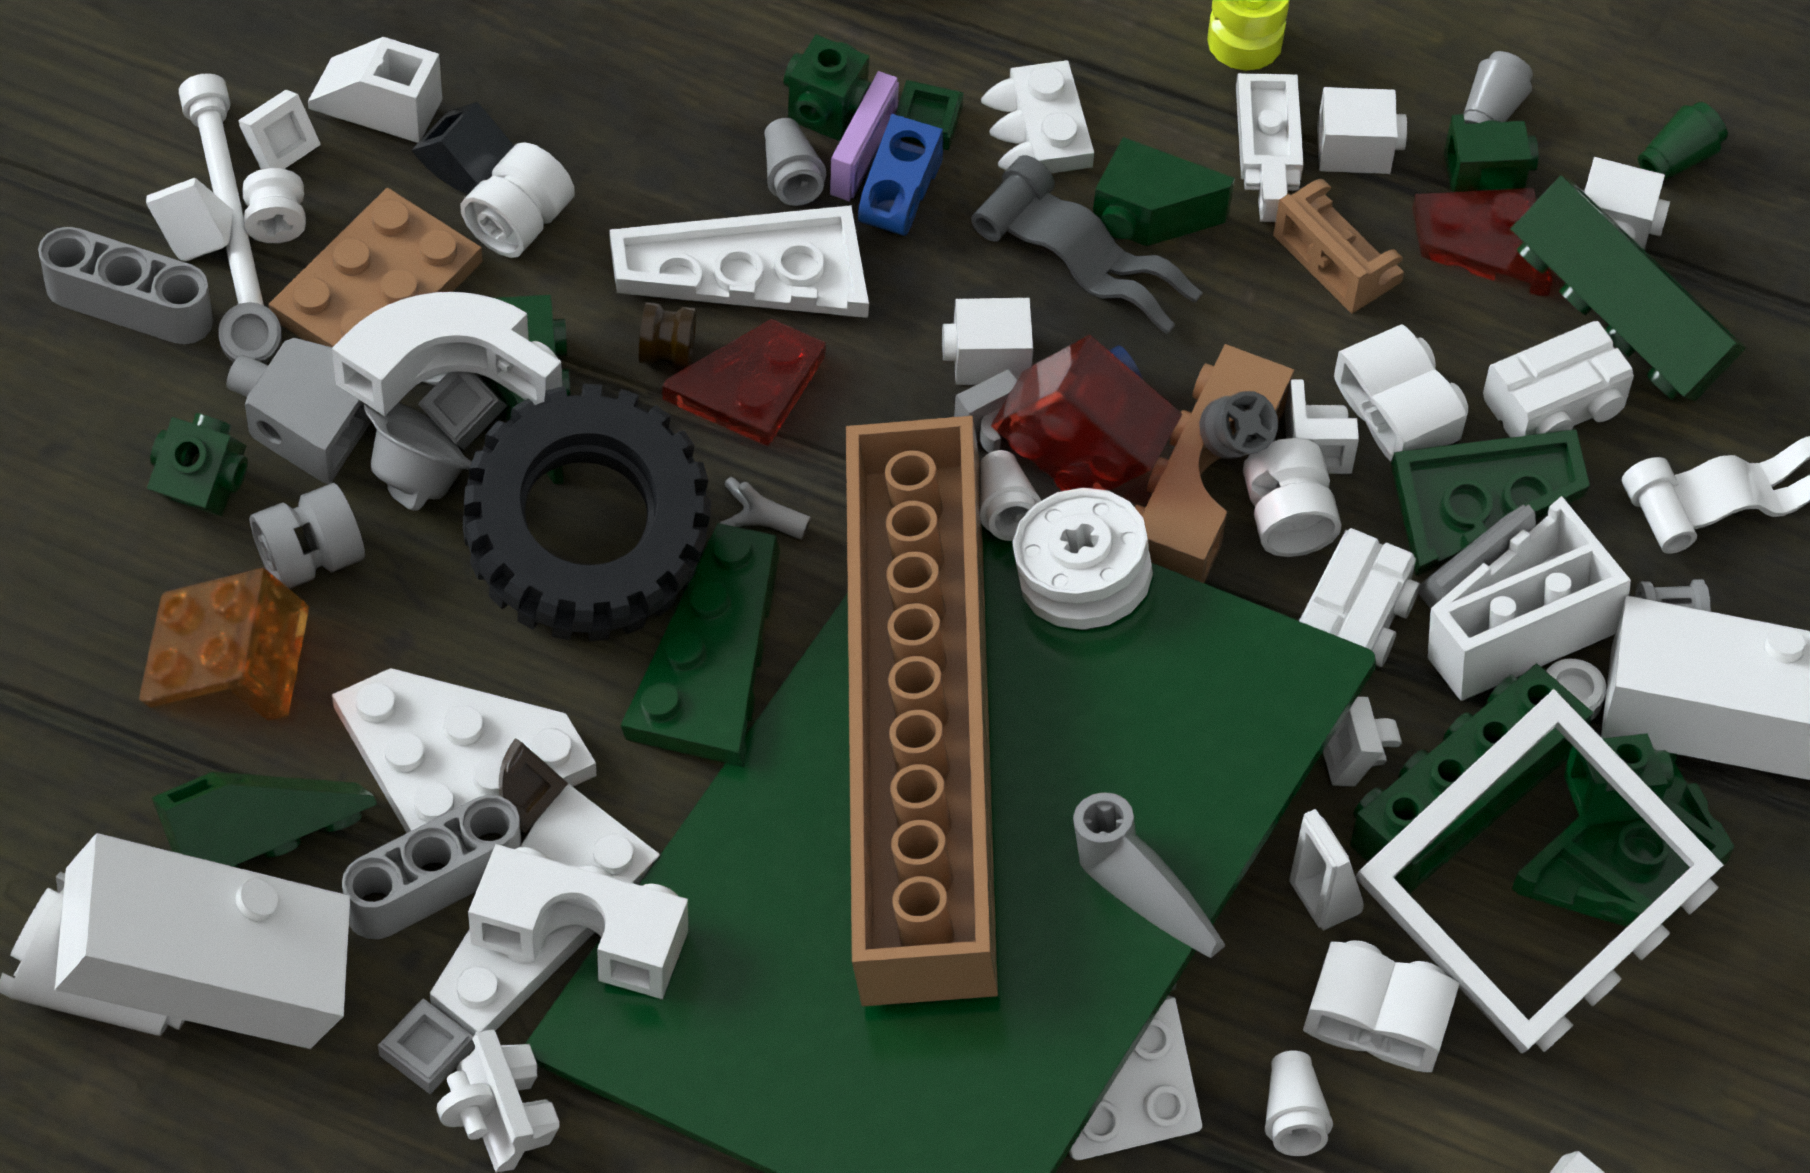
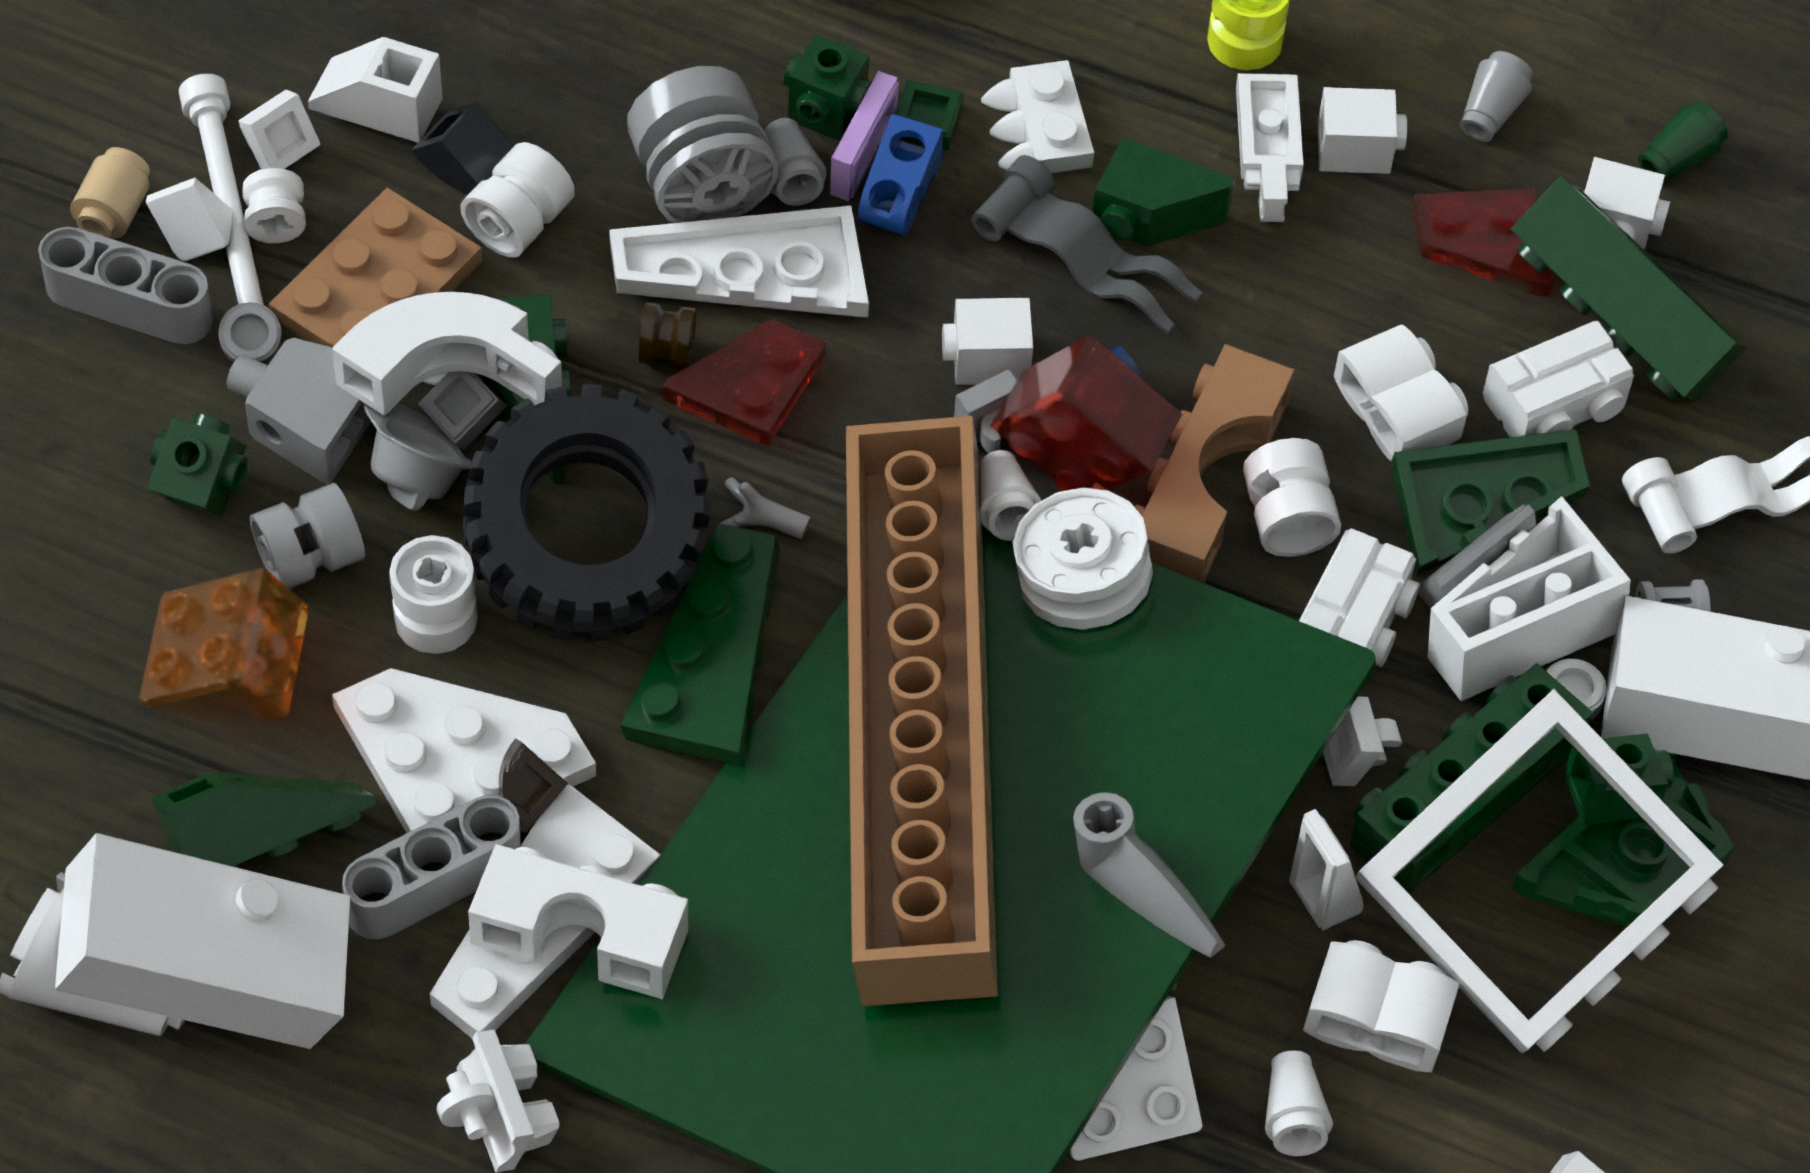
light grey tile [378,998,475,1094] -> none
dark grey wheel [1199,391,1278,459] -> none
medium nougat hinge [1273,179,1404,314] -> none
white panel [1284,379,1359,474] -> none
dark green brick [1444,114,1539,199] -> none
none -> tan brick [70,147,150,239]
none -> white wheel [389,535,478,654]
none -> light grey wheel [627,66,778,223]

